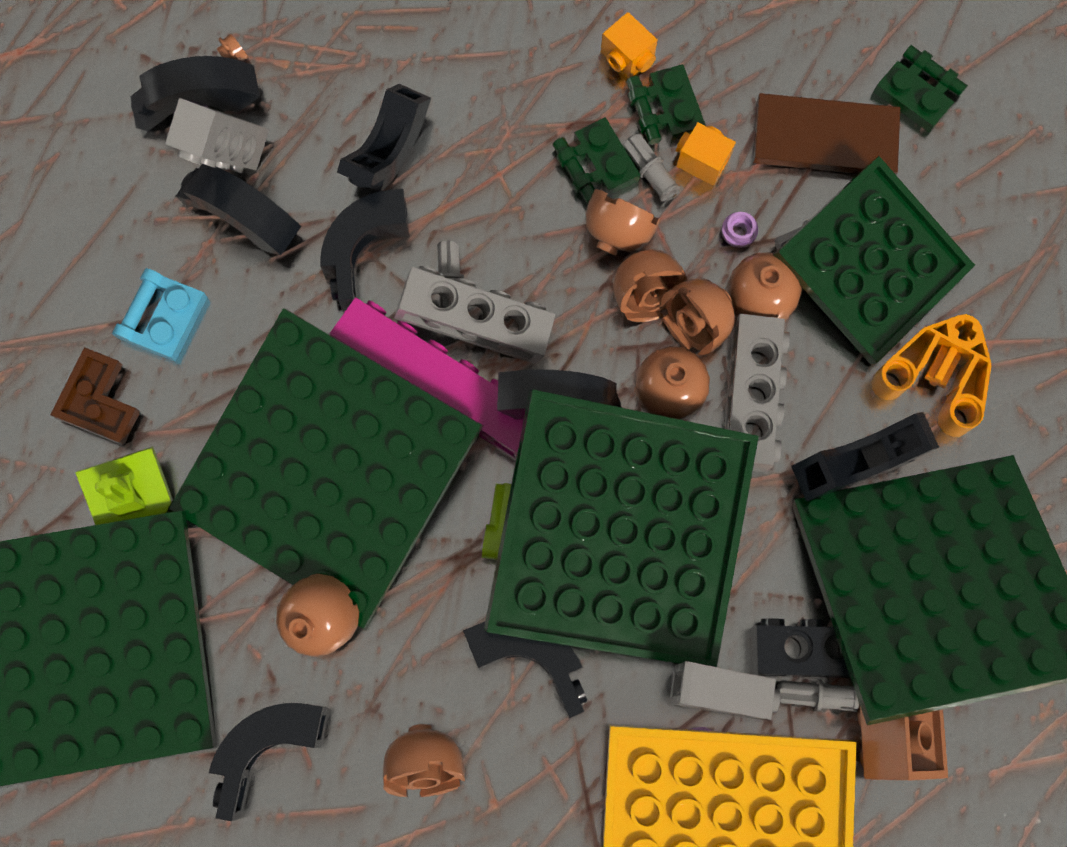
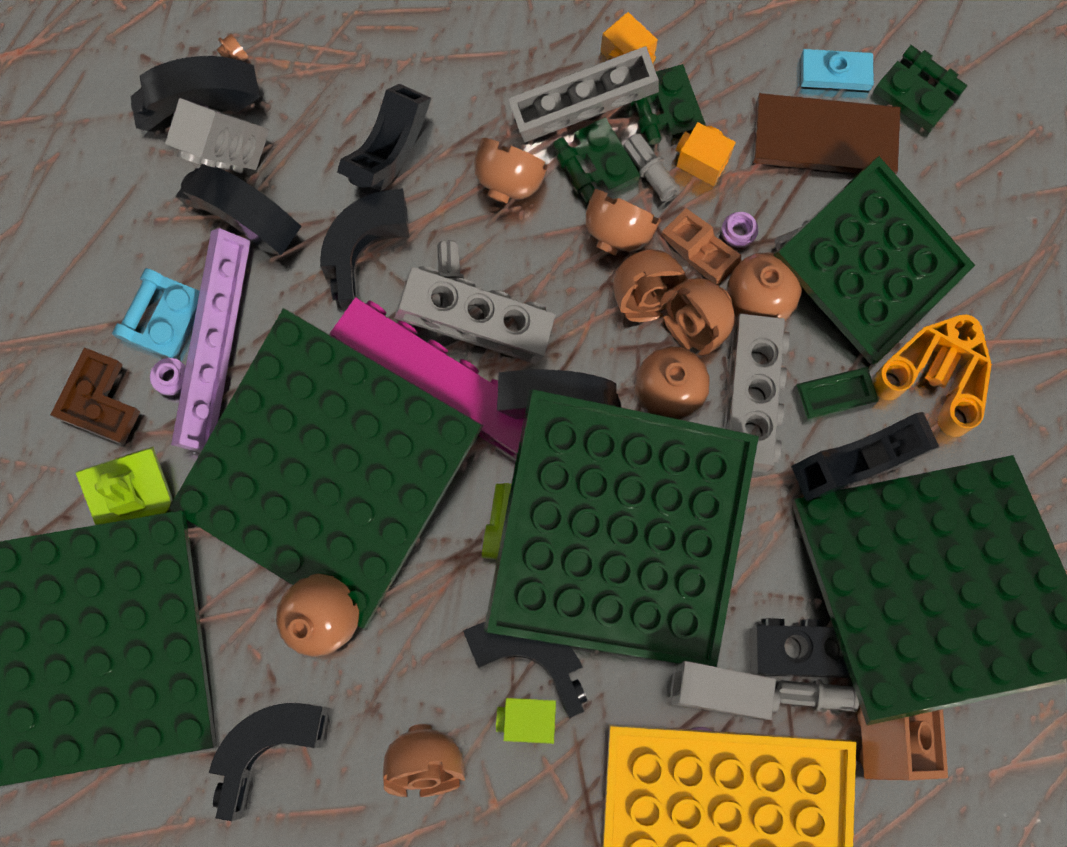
none -> lavender plate [150,358,186,395]
none -> lavender plate [171,228,250,453]
none -> nougat cylinder [474,138,549,204]
none -> lime brick [496,698,556,744]
none -> light grey brick [508,46,659,142]
none -> nougat slope [661,208,741,285]
none -> dark green tile [794,367,879,422]
none -> medium azure plate [801,49,874,91]

